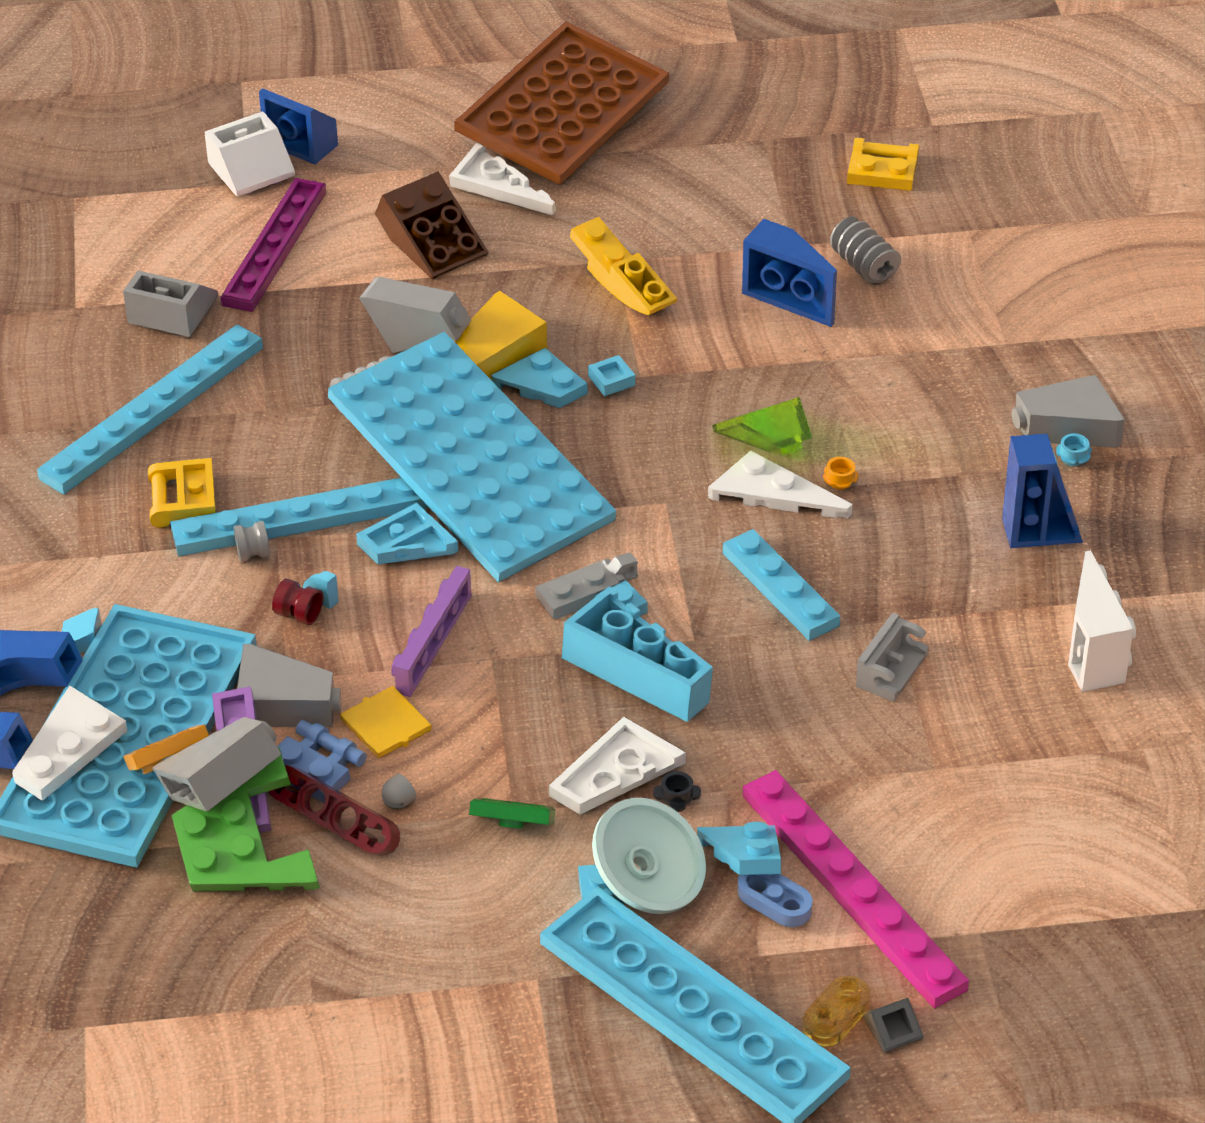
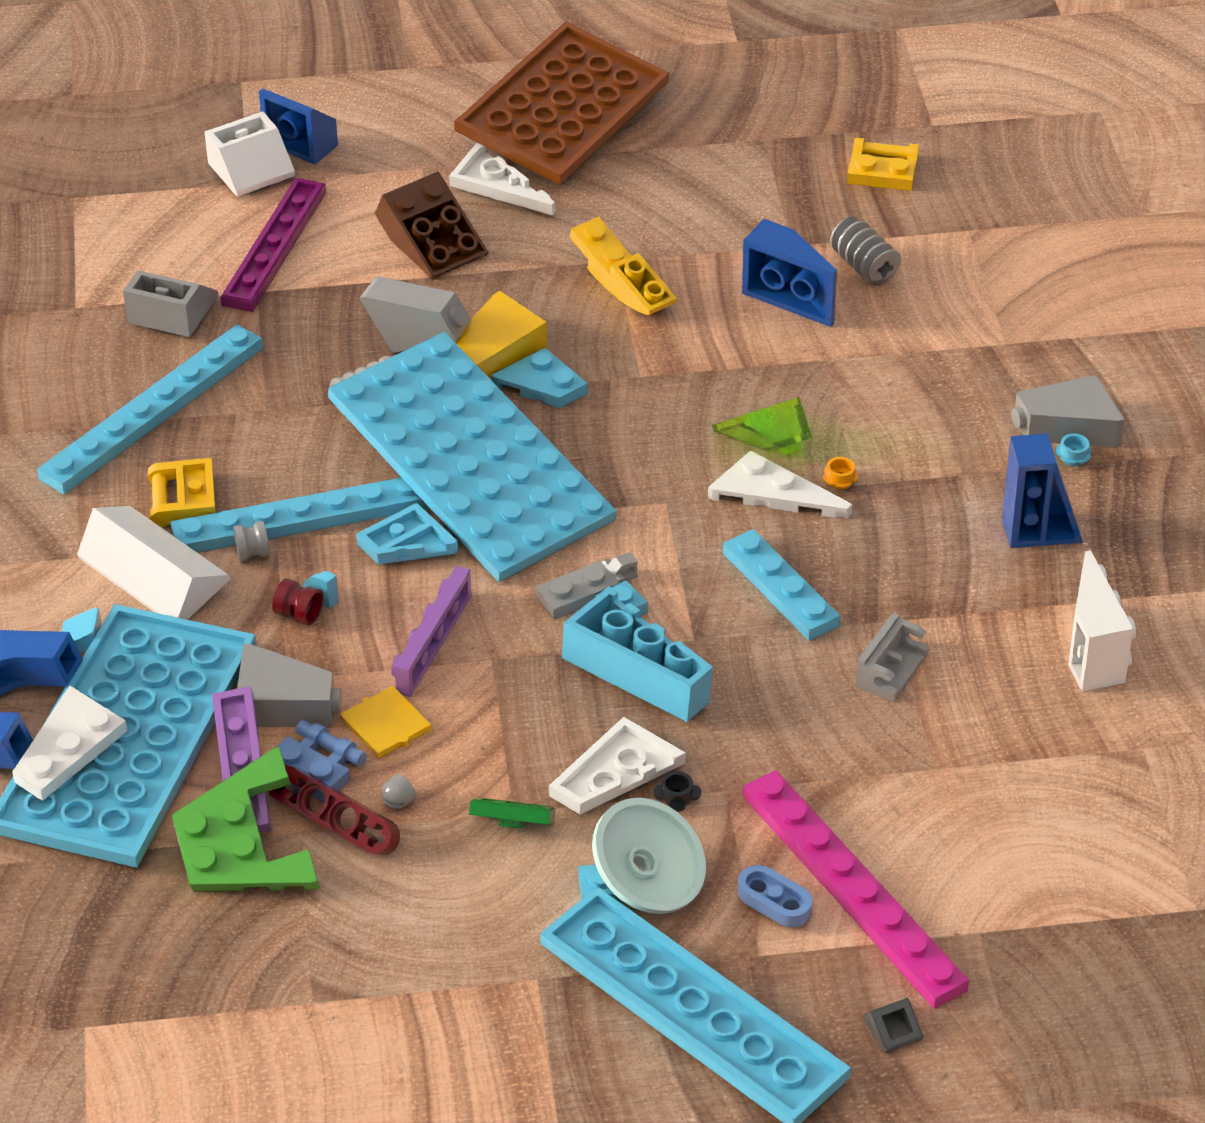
light orange plate [123,724,209,774] -> none
light grey slope [152,717,281,812] -> none
medium azure plate [588,355,635,397] -> none
medium azure wing [697,822,781,875] -> none
clear yellow plate [803,976,870,1047] -> none
none -> white slope [77,506,230,620]

